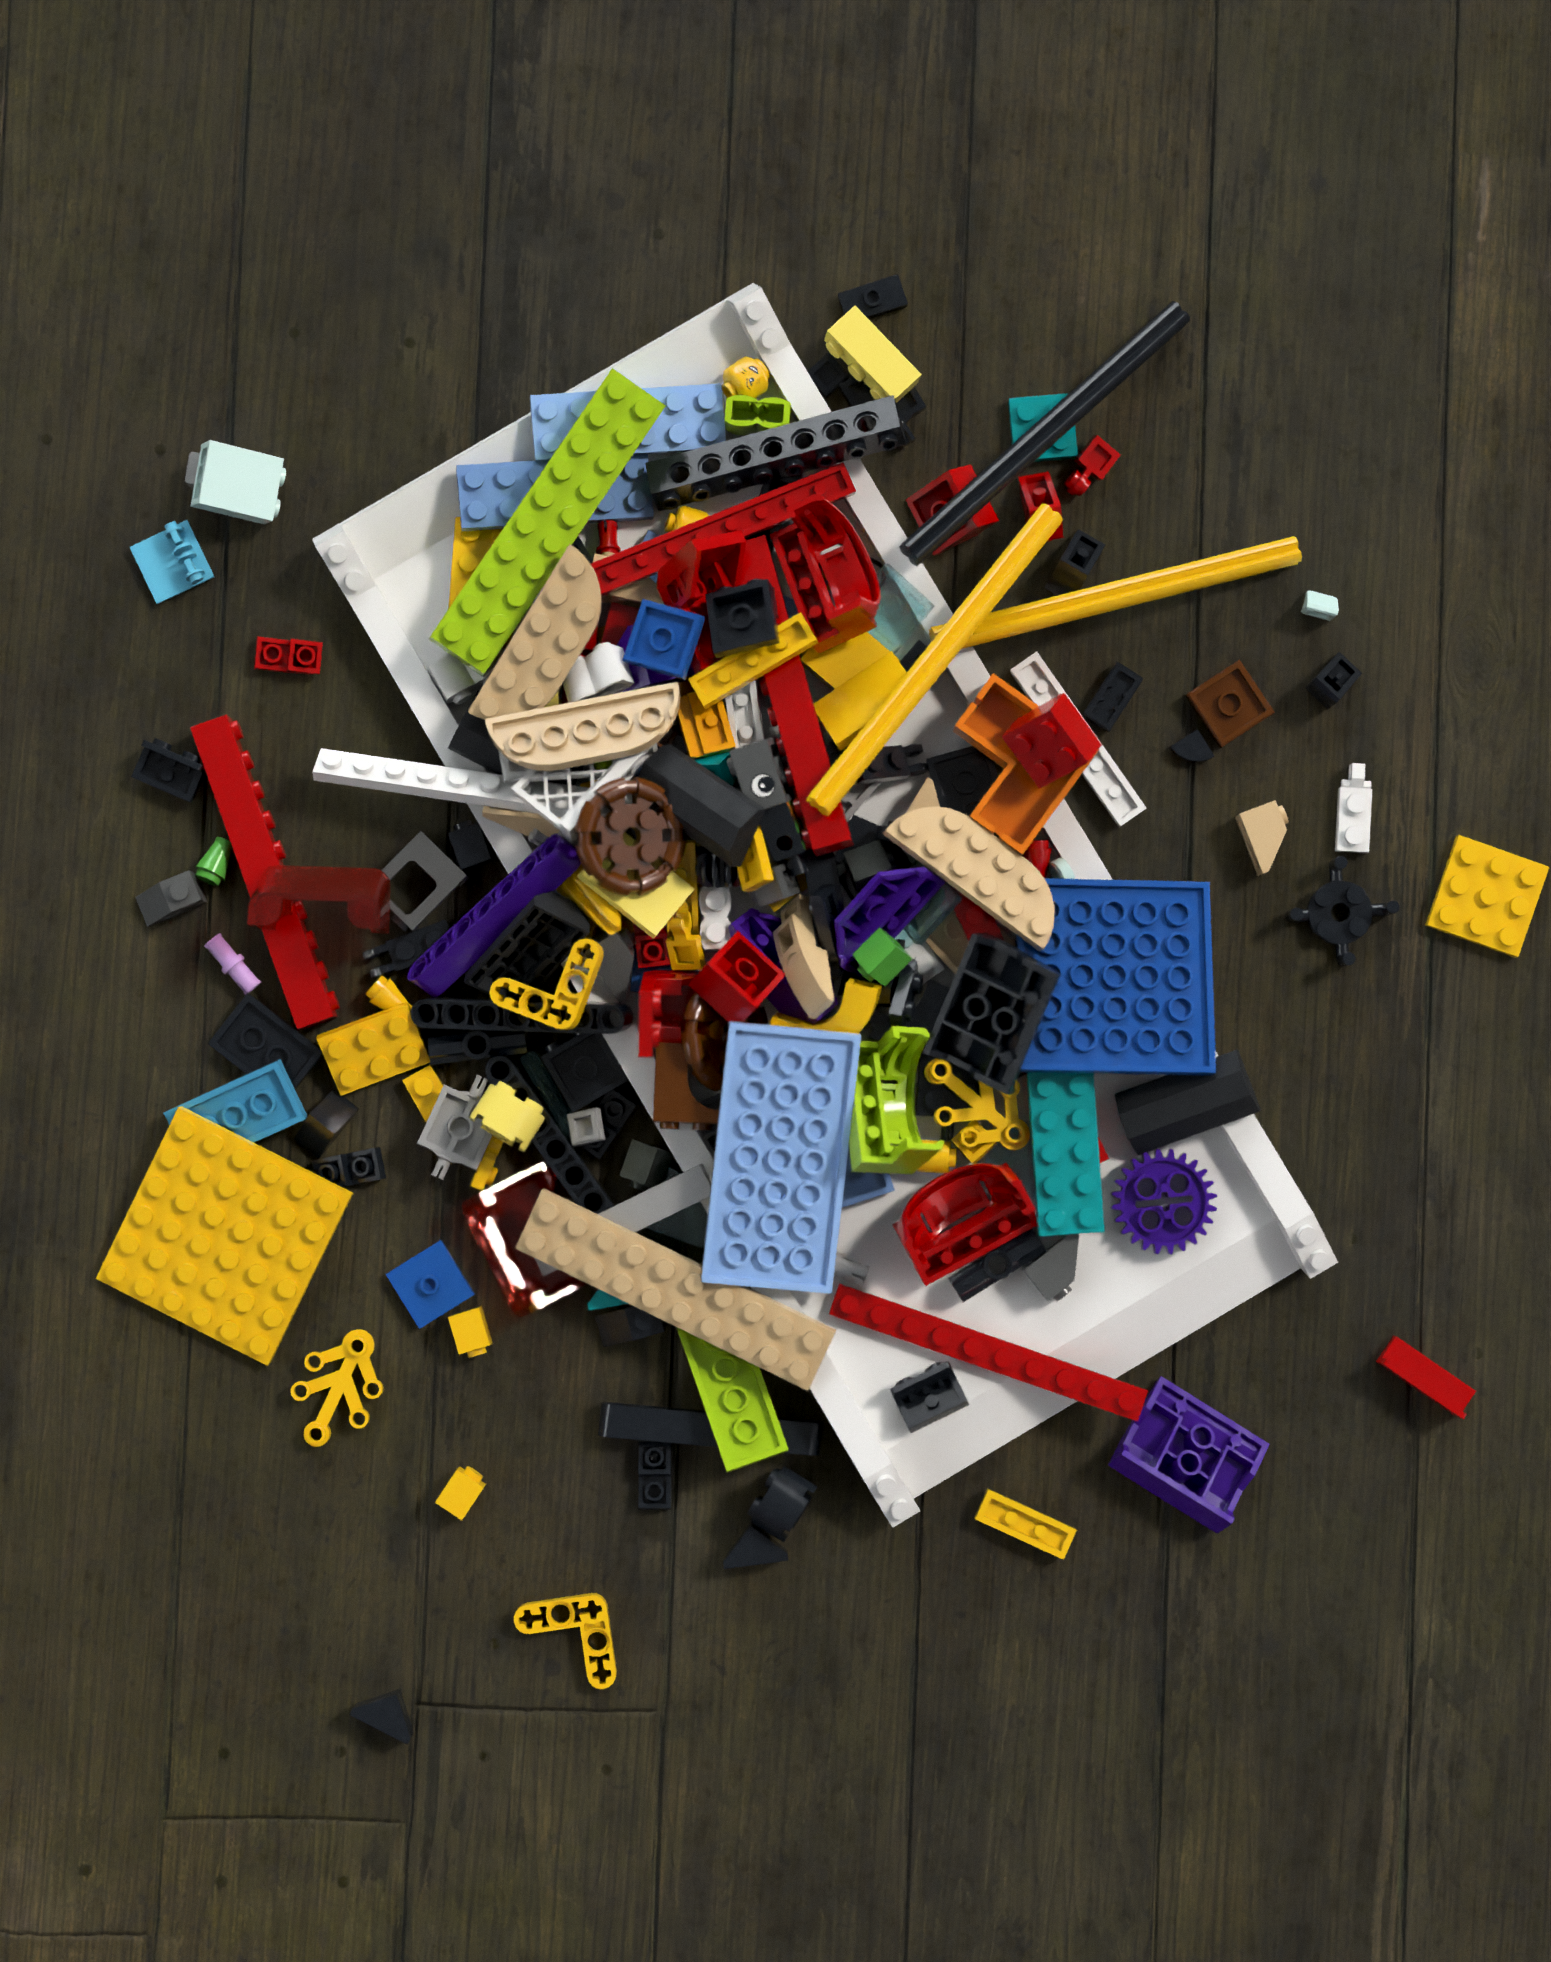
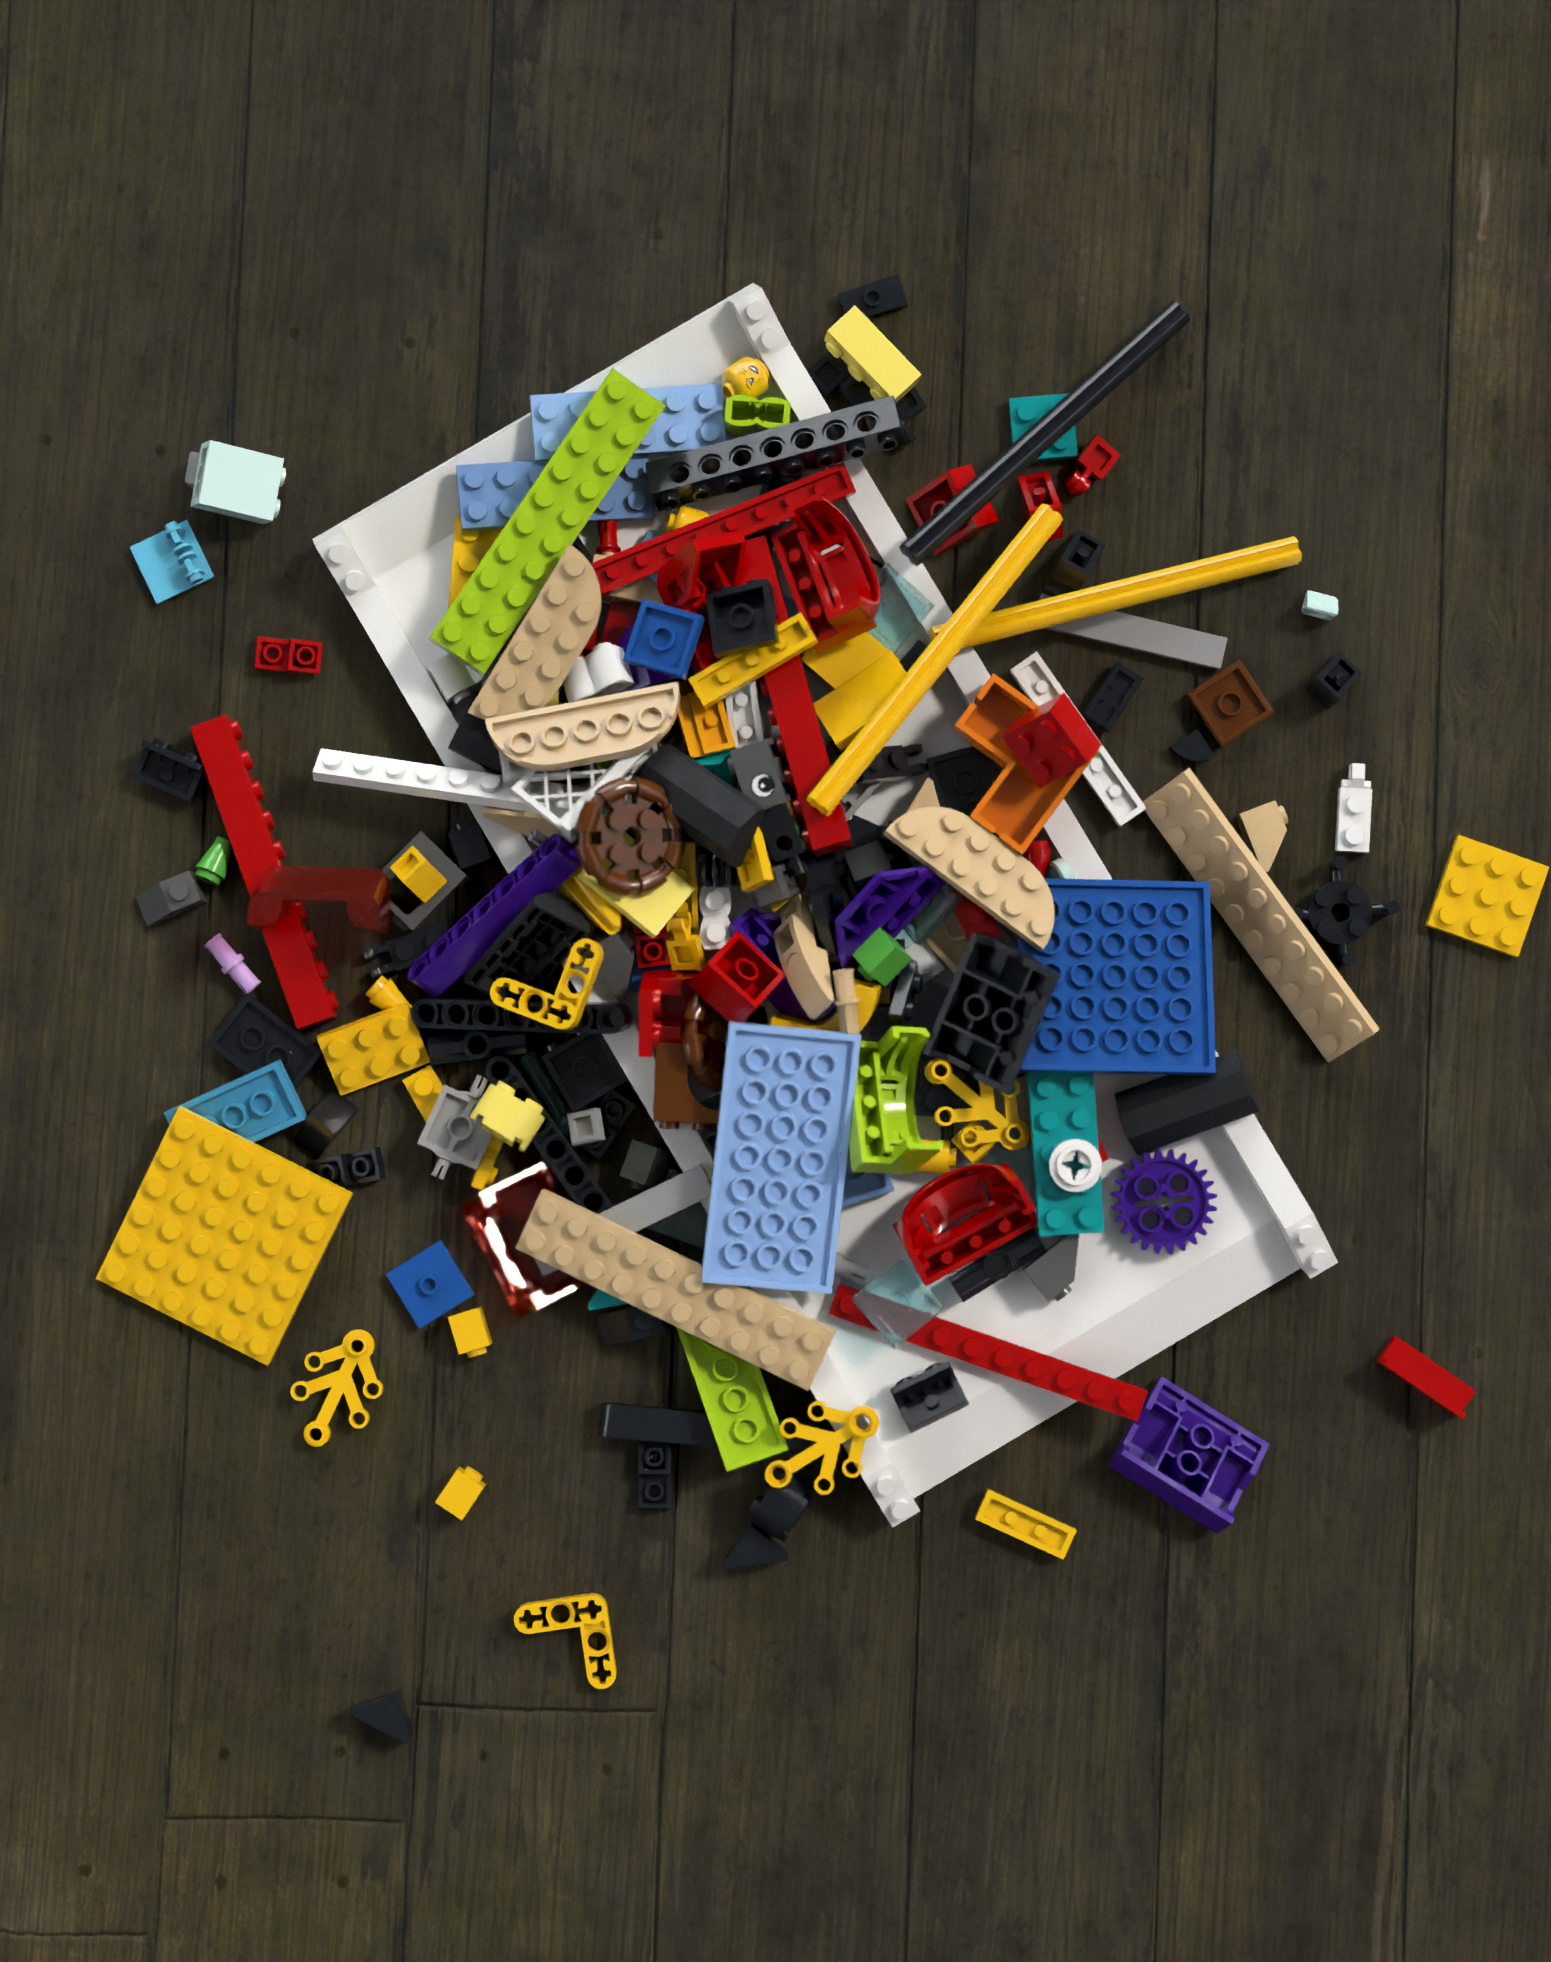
none -> yellow panel [389,845,447,903]
none -> yellow plant [765,1400,879,1495]
none -> tan axle [833,969,860,1034]
none -> clear light blue tile [852,1259,944,1349]
none -> light grey tile [1040,594,1228,670]
none -> white gear [1049,1139,1102,1192]
none -> tan plate [1143,768,1380,1063]

